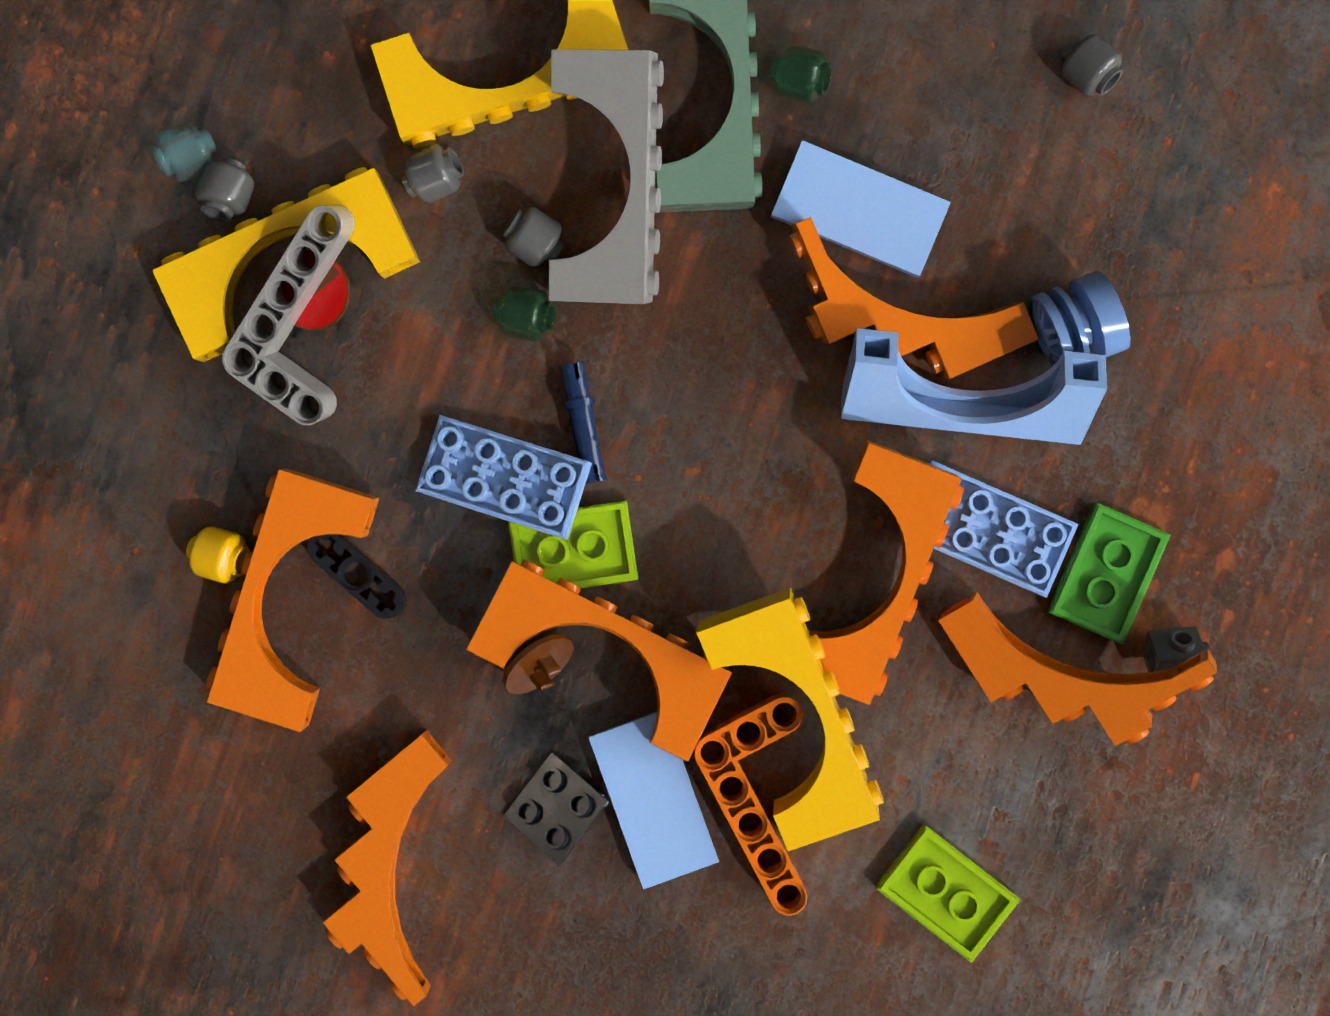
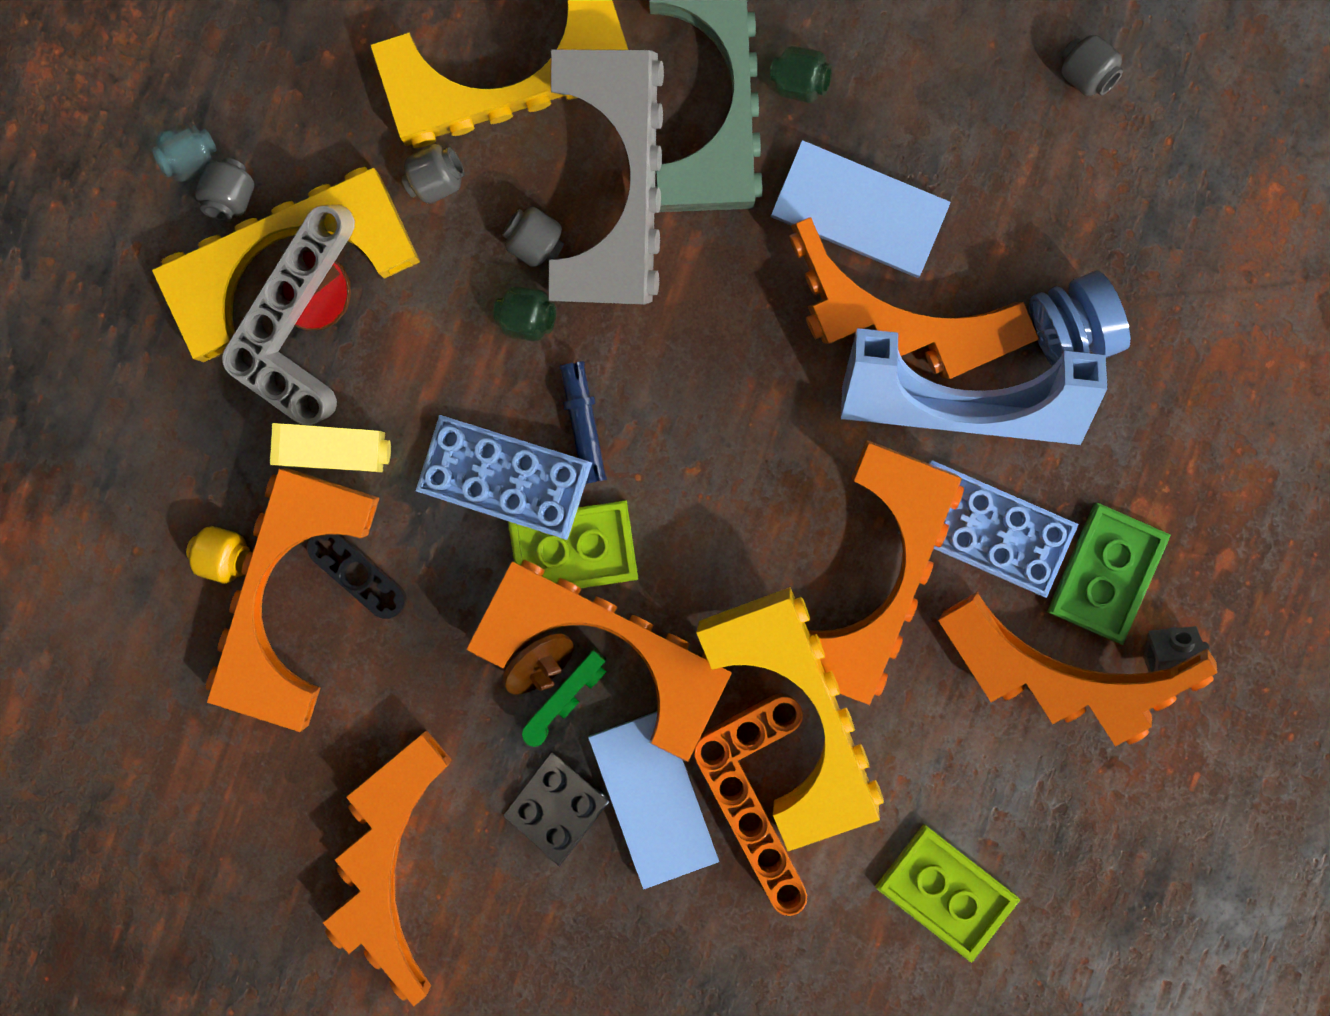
none -> light yellow slope [270,423,391,472]
none -> green plate [522,648,607,747]

